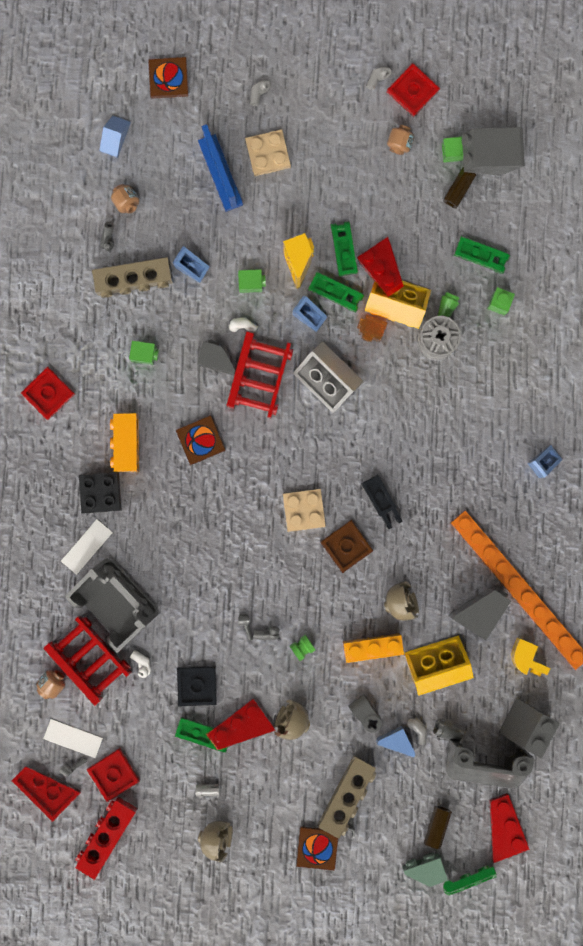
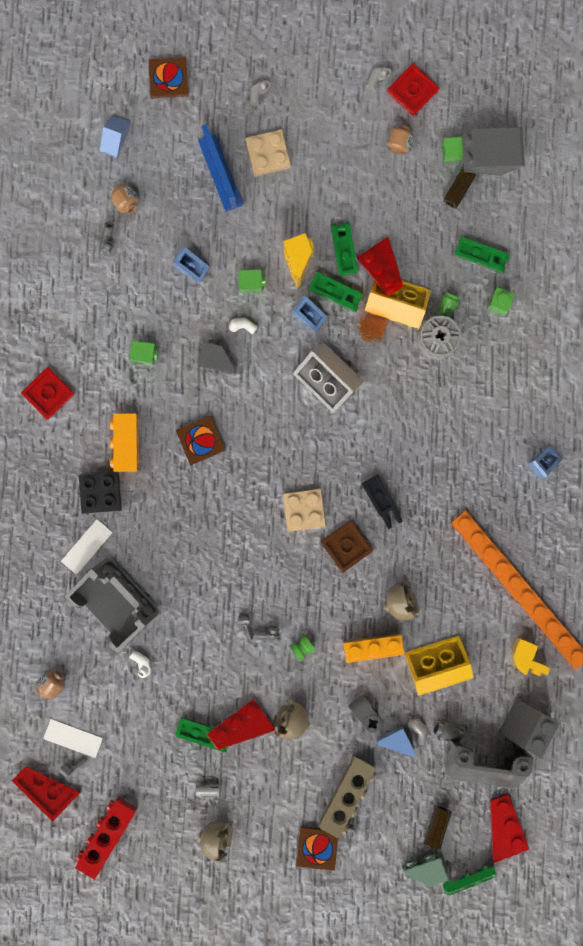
red fence [43,616,132,706] -> none
red tile [86,748,140,802] -> none
dark tan brick [92,257,173,298] -> none
black tile [177,666,217,707] -> none
red fence [226,332,294,419] -> none
dark grey slope [448,588,511,640] -> none

